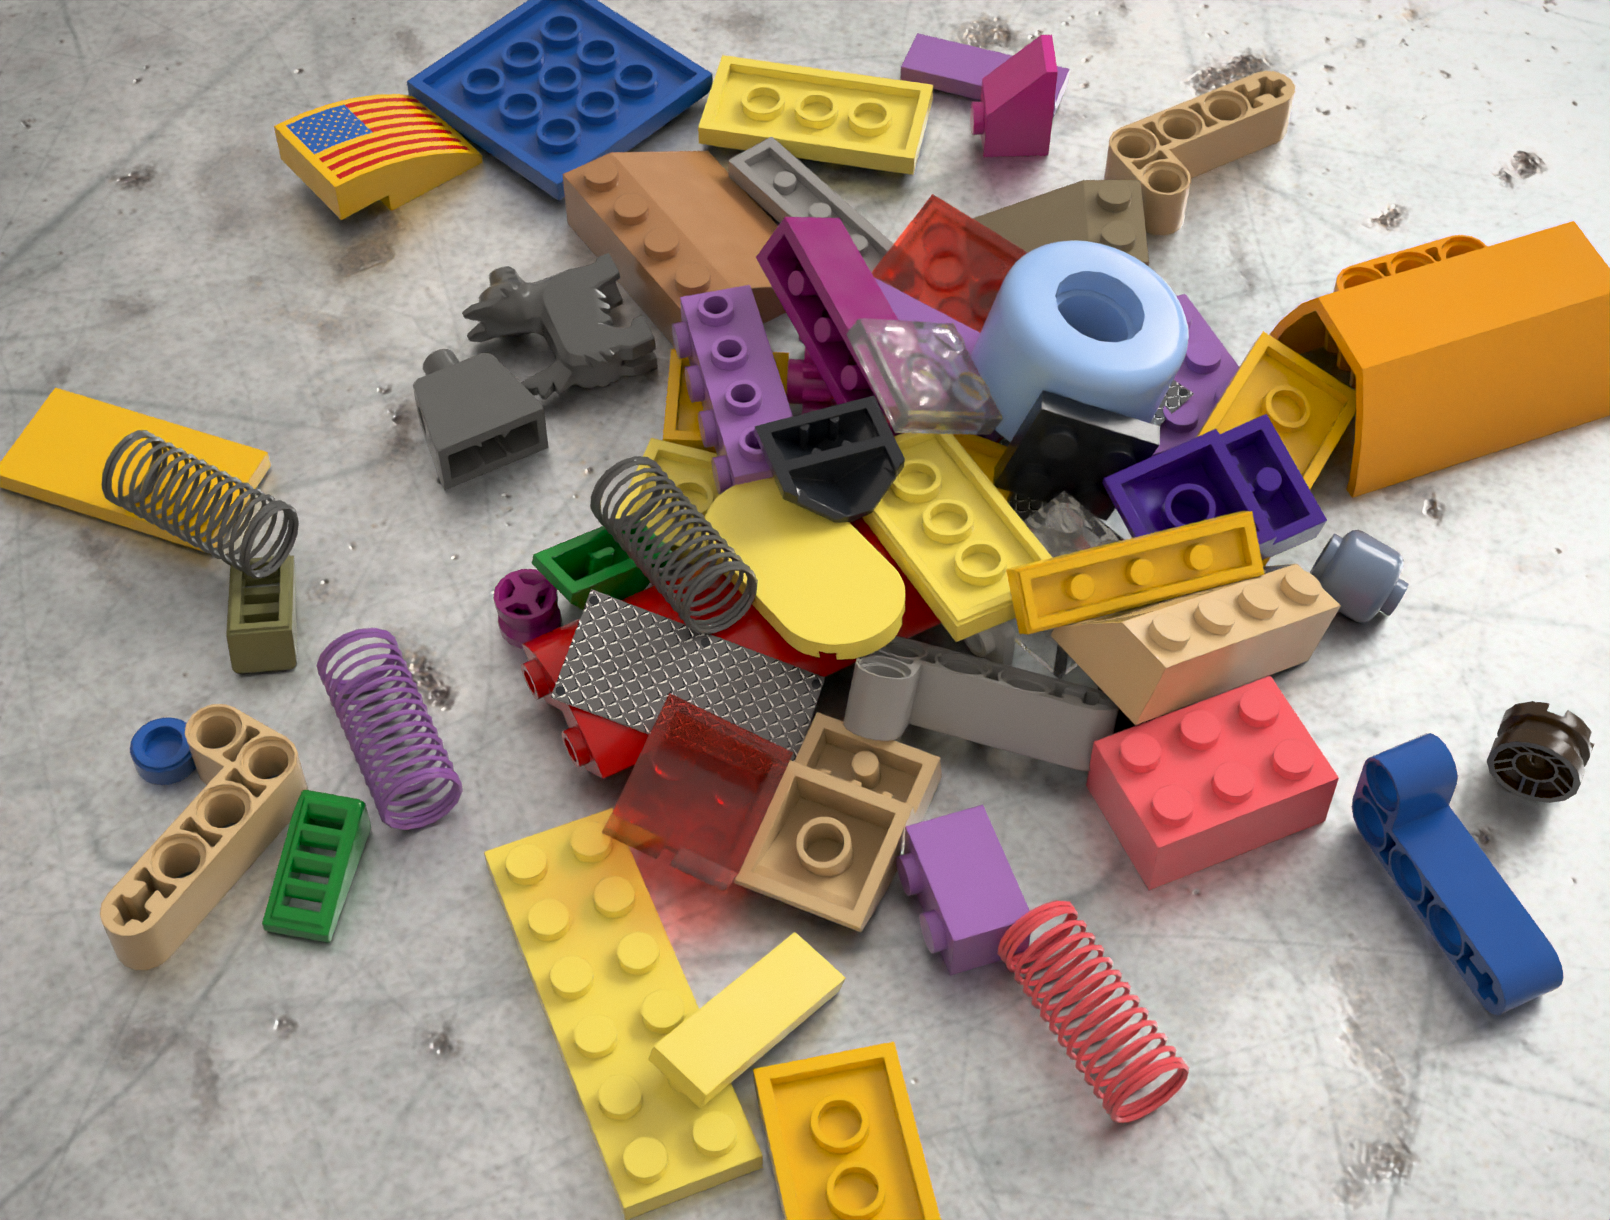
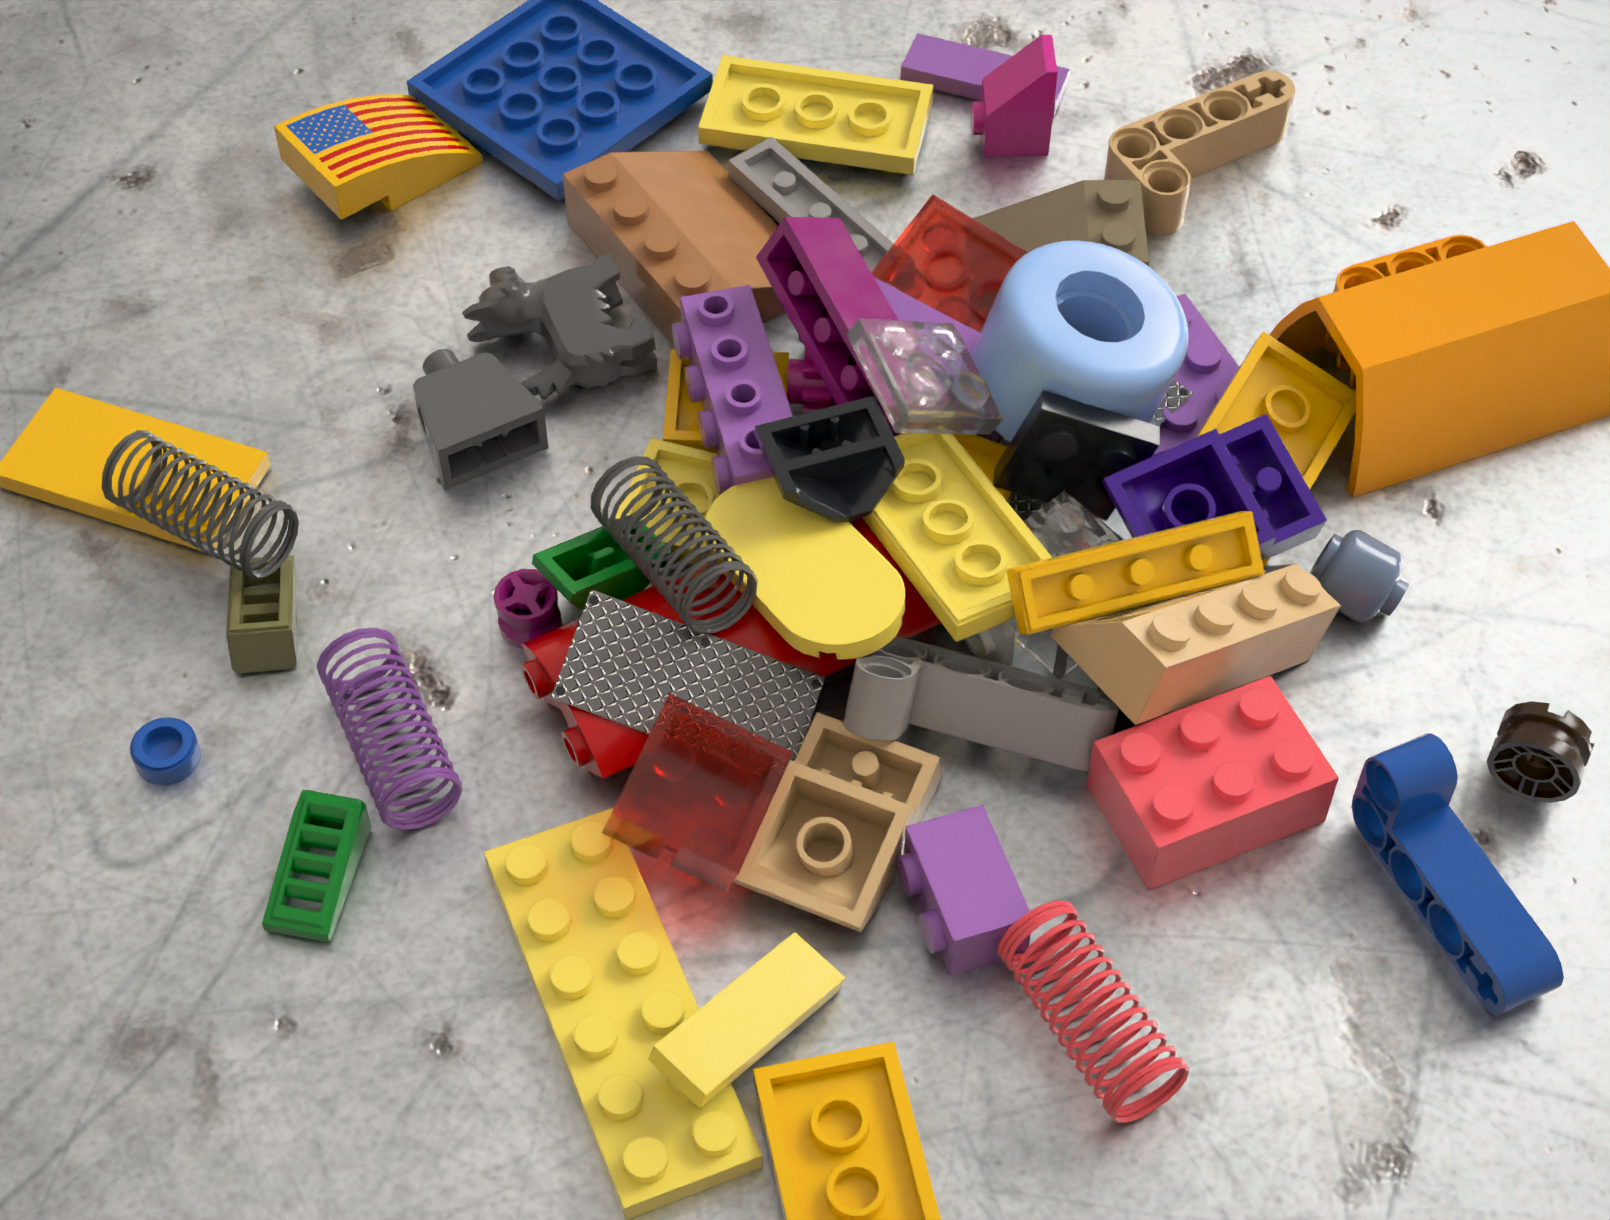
tan beam [100,704,308,970] -> none

